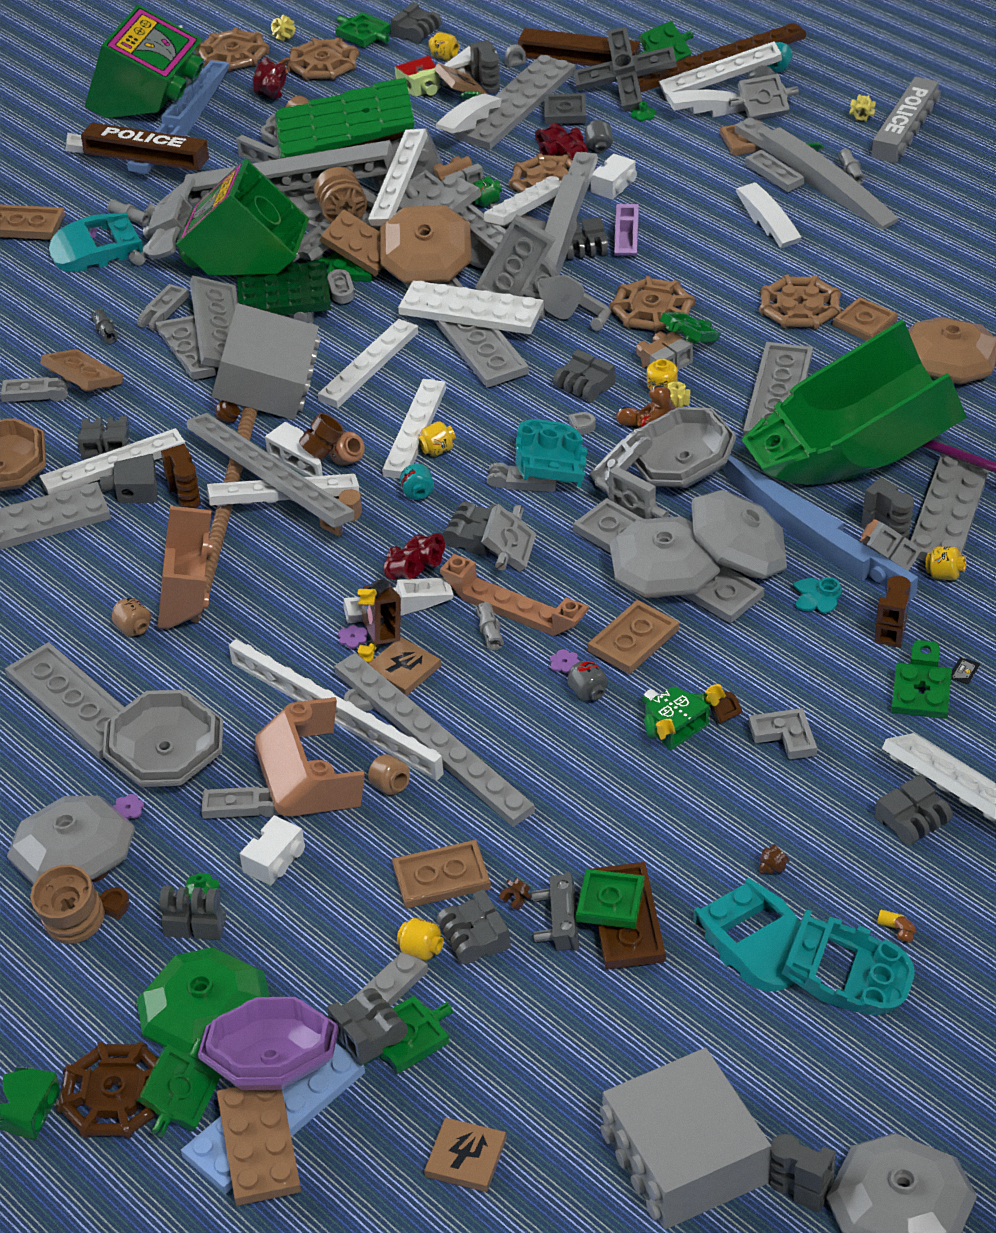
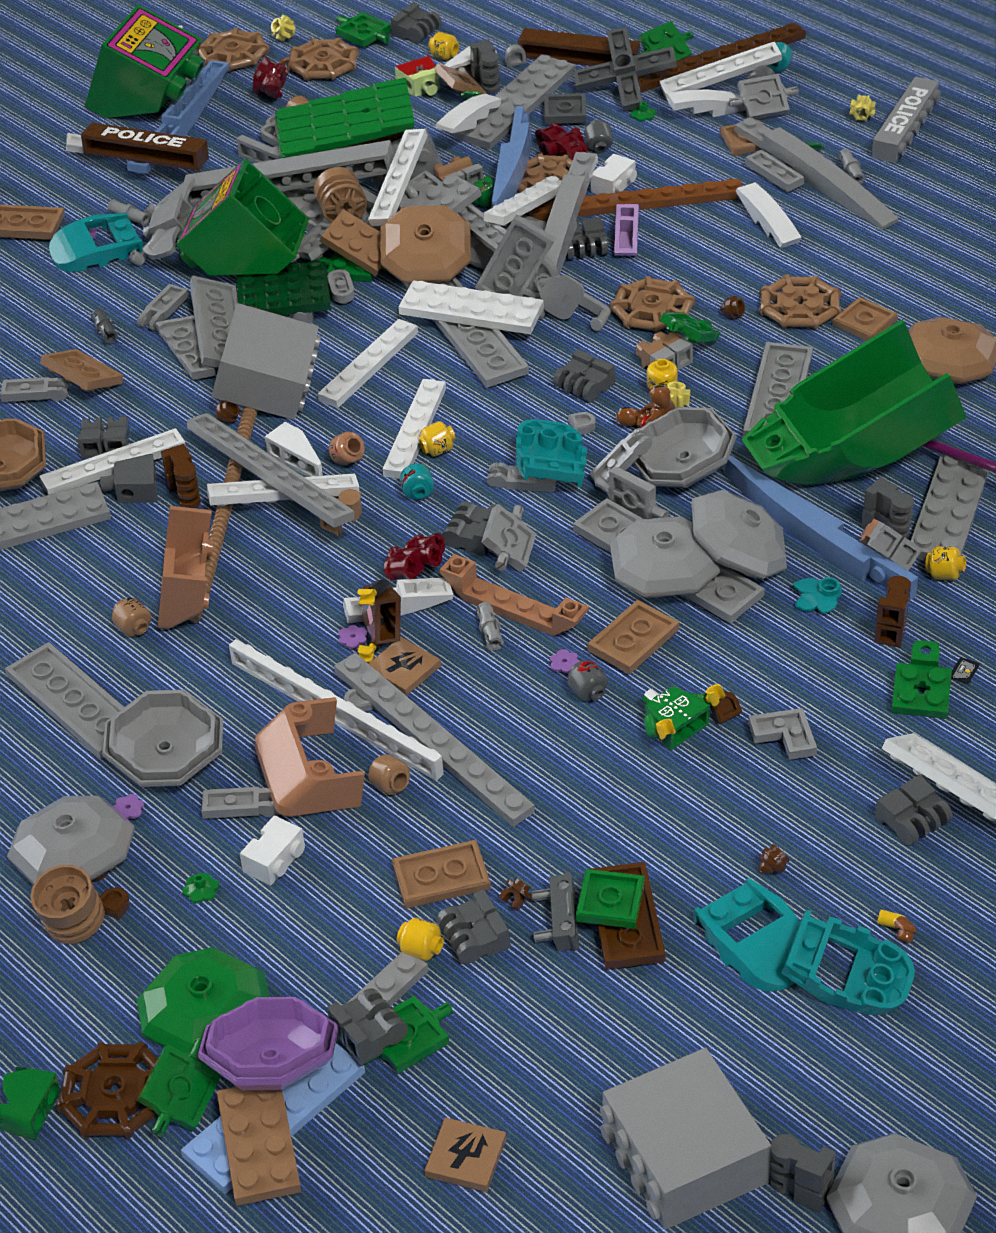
dark grey legs [160,885,226,940] -> none
reddish brown wheel [299,412,345,459] -> none
none -> medium blue slope [492,106,533,206]
none -> dark orange plate [527,179,742,221]
none -> reddish brown plate [720,296,745,319]

